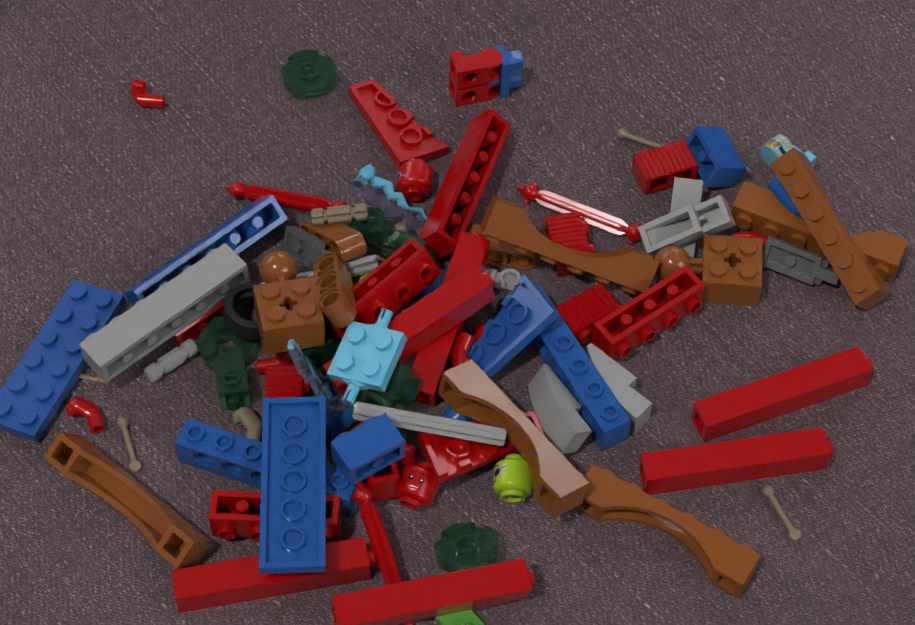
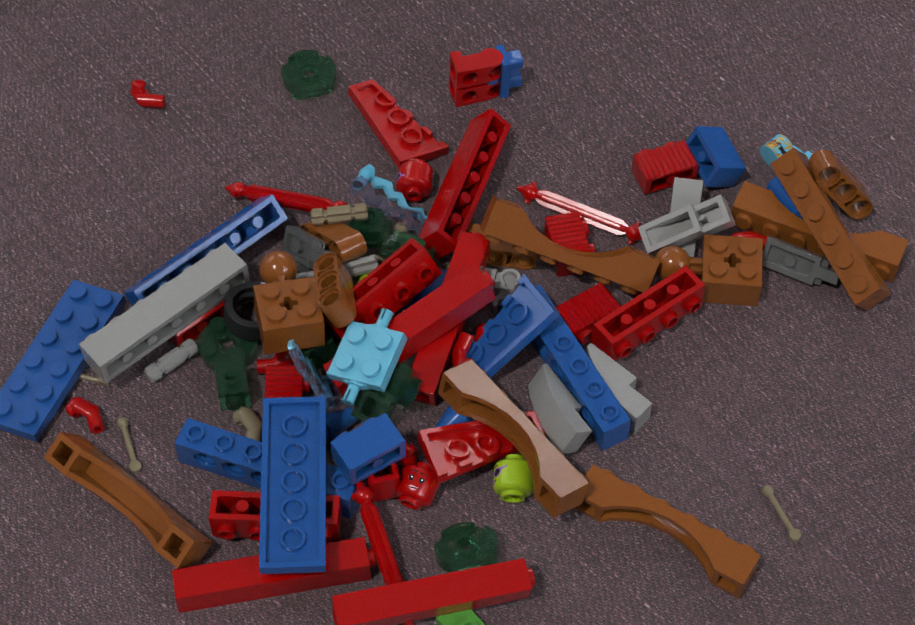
light grey axle [353,402,507,447] -> none
dark tan hinge [616,128,666,148] -> none
red brick [638,427,834,495] -> none
red brick [691,346,873,442] -> none
none -> dark orange beam [809,149,873,219]

